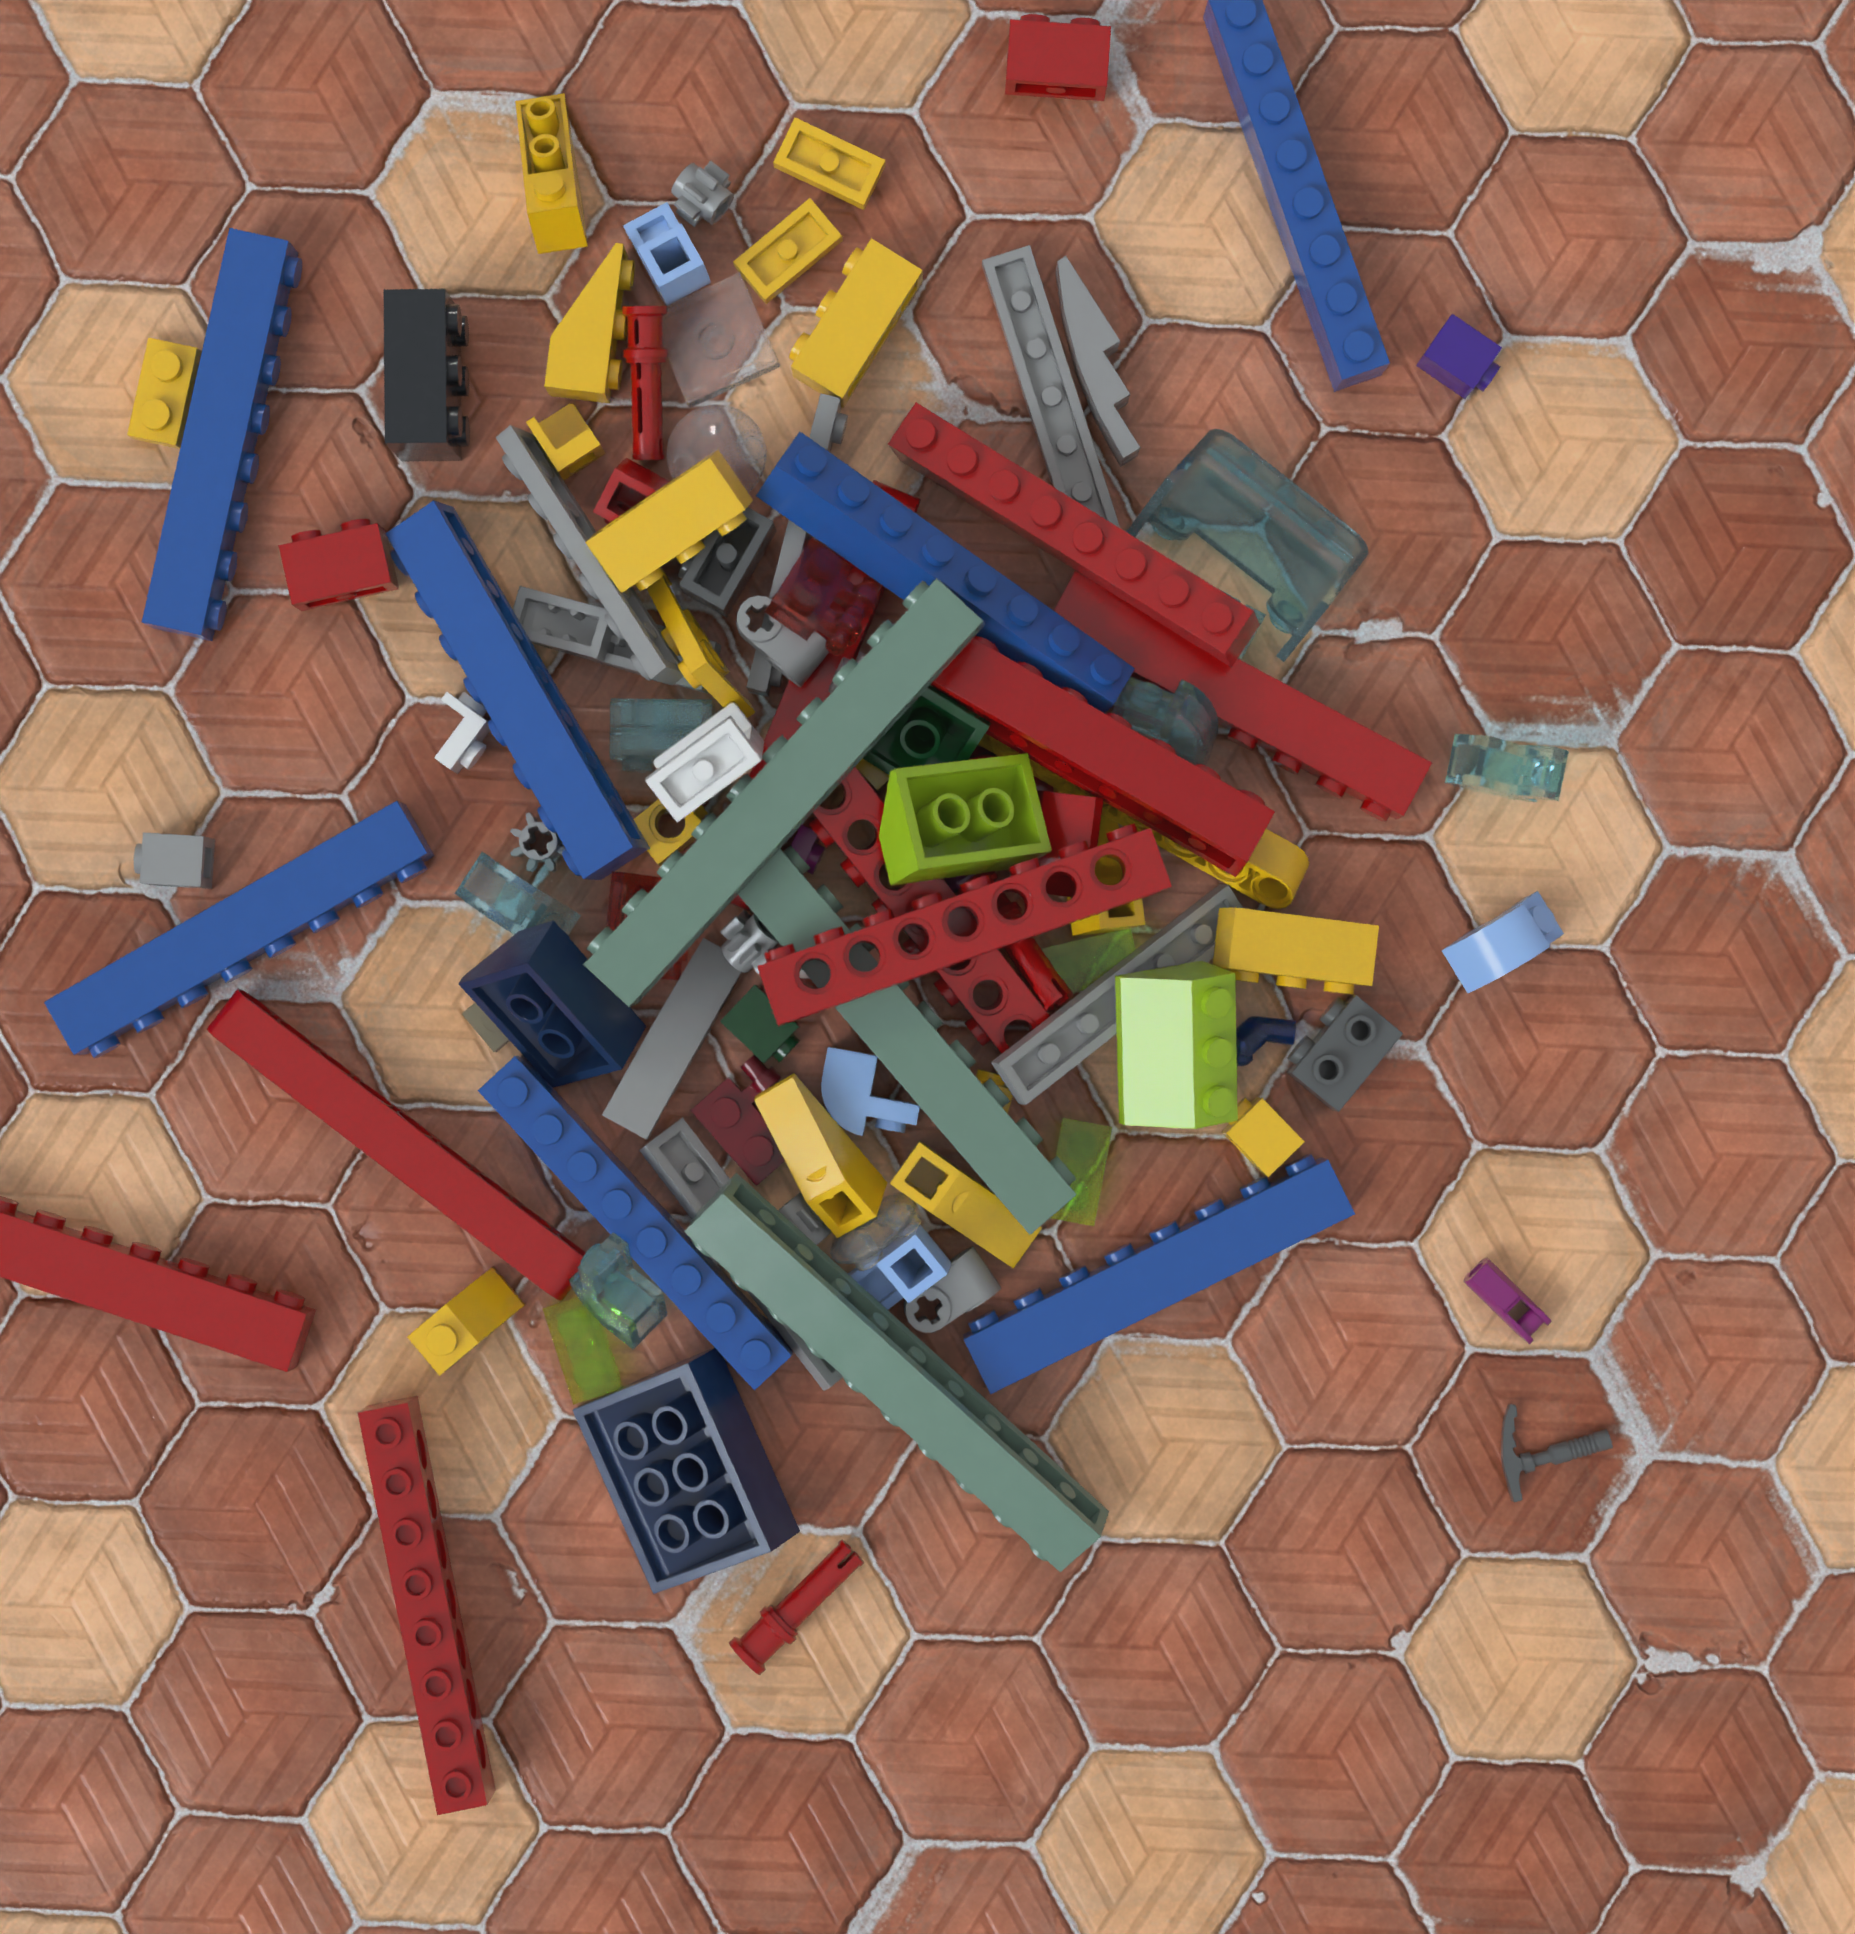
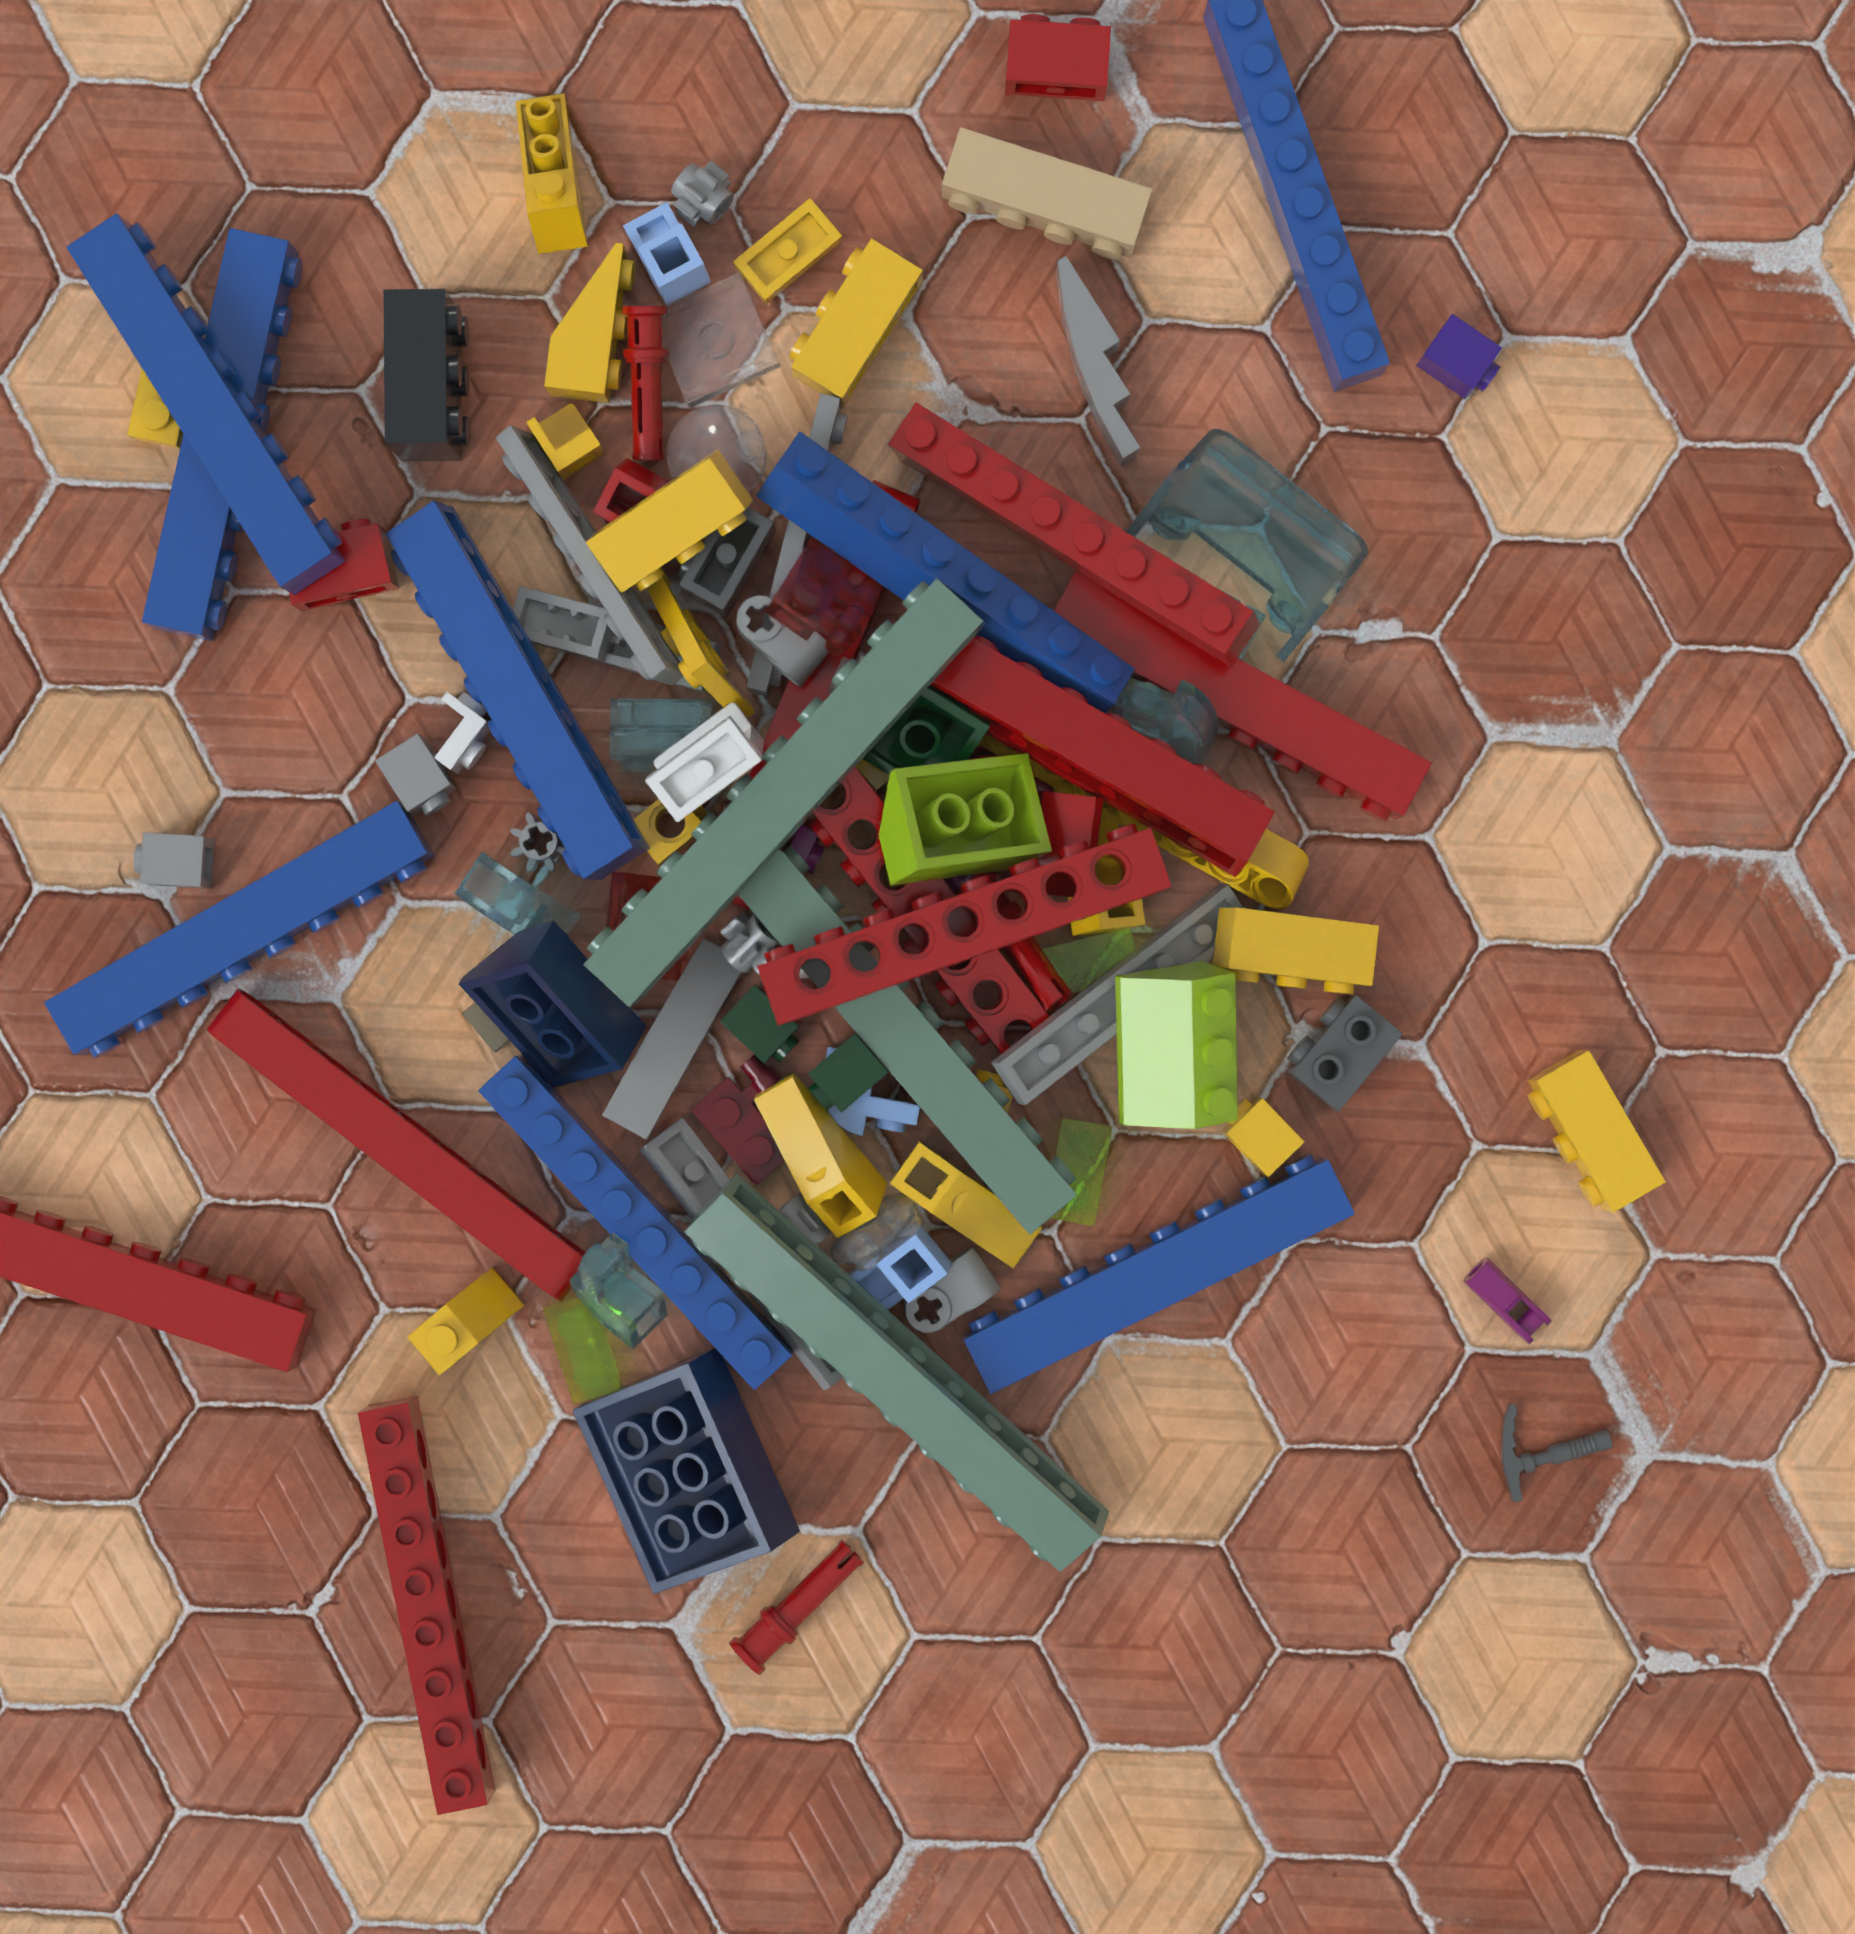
yellow plate [773,117,886,210] -> none
light grey plate [982,245,1120,528] -> none
clear blue arm [1236,1016,1296,1066] -> none
light blue brick [1442,891,1564,993] -> none
clear light blue brick [1445,734,1569,802] -> none
none -> blue brick [66,213,345,595]
none -> light grey brick [375,733,457,817]
none -> dark green brick [808,1033,889,1113]
none -> tan brick [941,127,1152,260]
none -> yellow brick [1527,1050,1666,1213]

